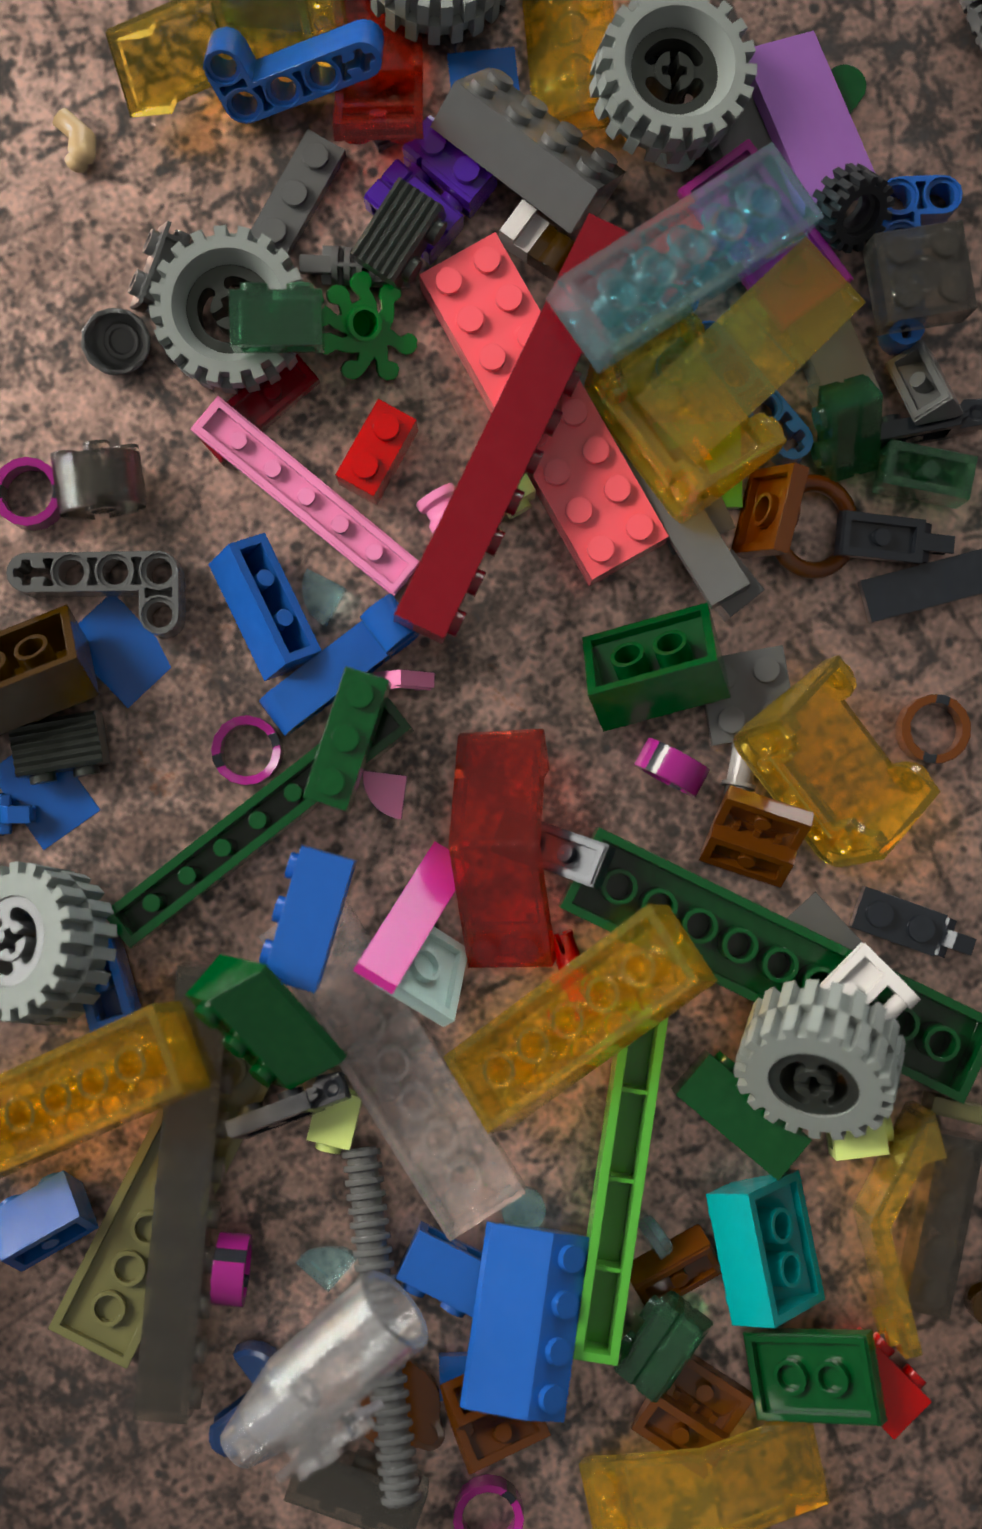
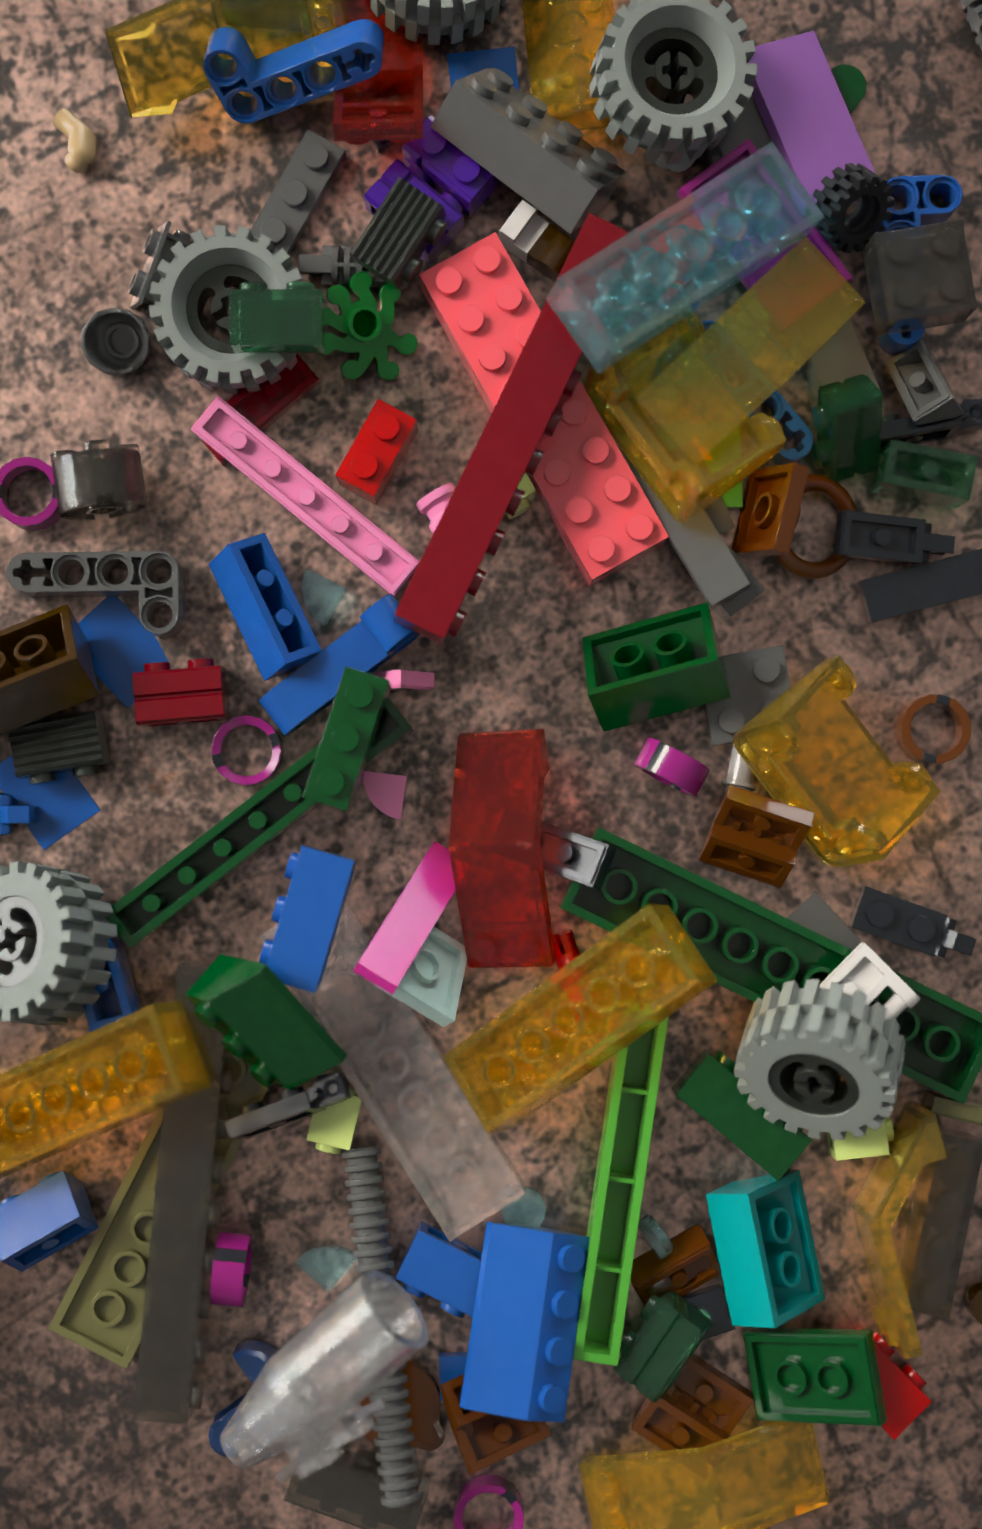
none -> dark red brick [132,658,230,727]
none -> black tile [679,1283,736,1343]

